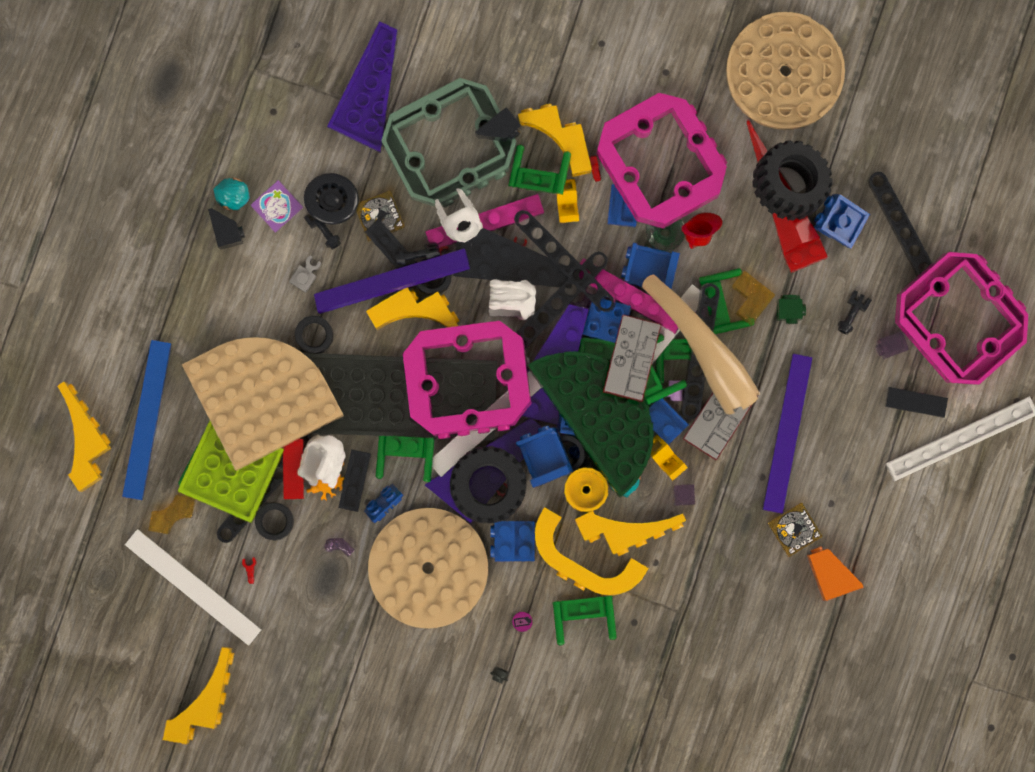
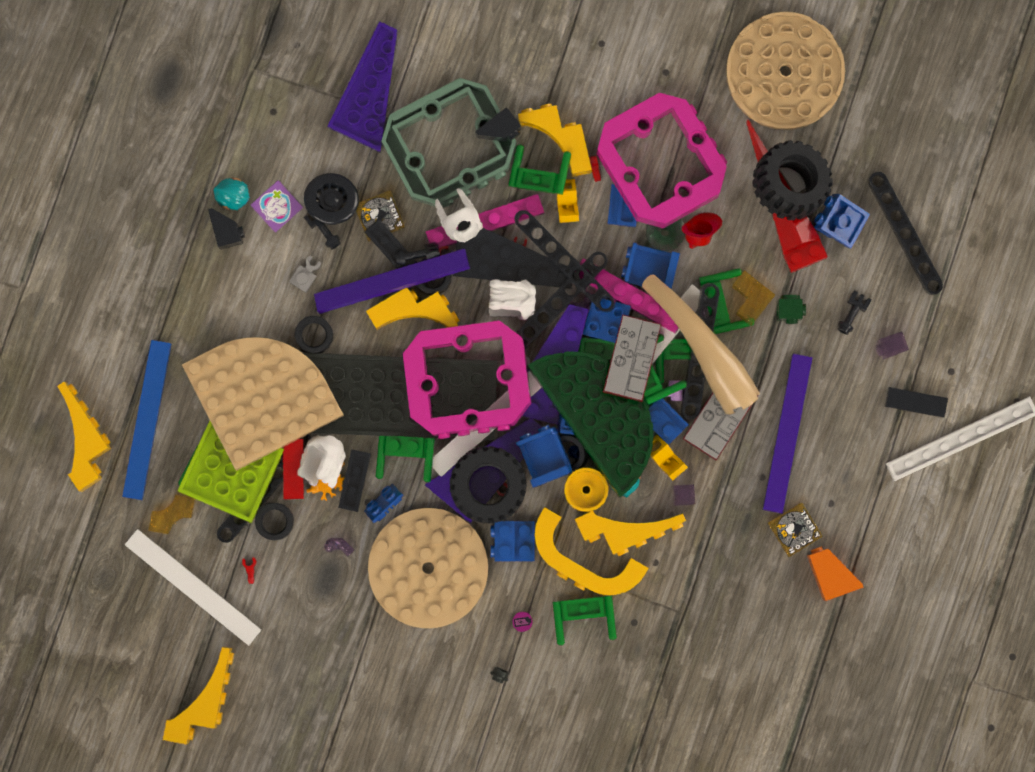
dark pink panel [895,252,1029,385] -> none

